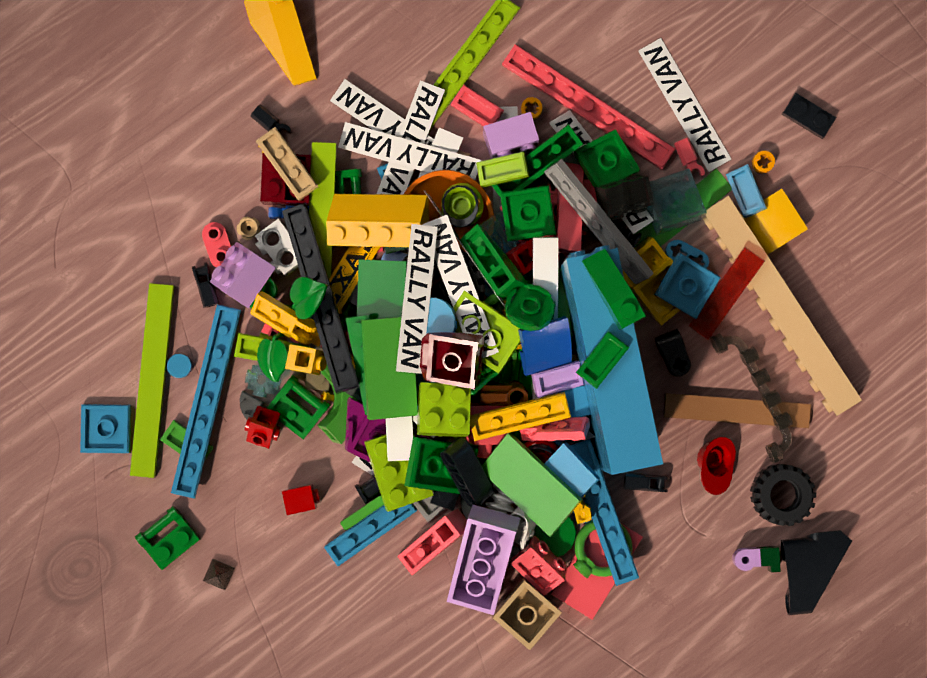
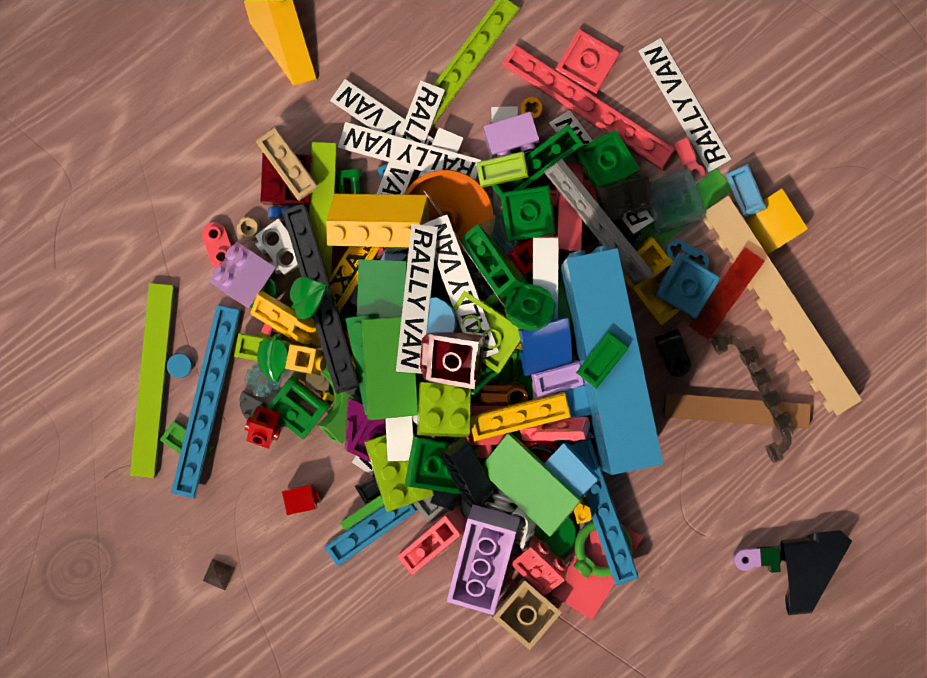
dark azure tile [80,404,131,453] -> none
green plate [135,506,201,570] -> none
black bar [192,262,219,308] -> none
black bar [250,104,292,134] -> none
lime piece [441,183,484,227] -> none
coral tile [451,84,504,127] -> none
green slope [582,248,645,330] -> none
black bar [624,473,669,492] -> none
red piece [697,437,736,495] -> none
black tyre [750,464,816,526] -> none
light orange bush [752,151,775,174] -> none
black plate [781,93,837,139] -> none
none -> coral tile [555,29,621,95]

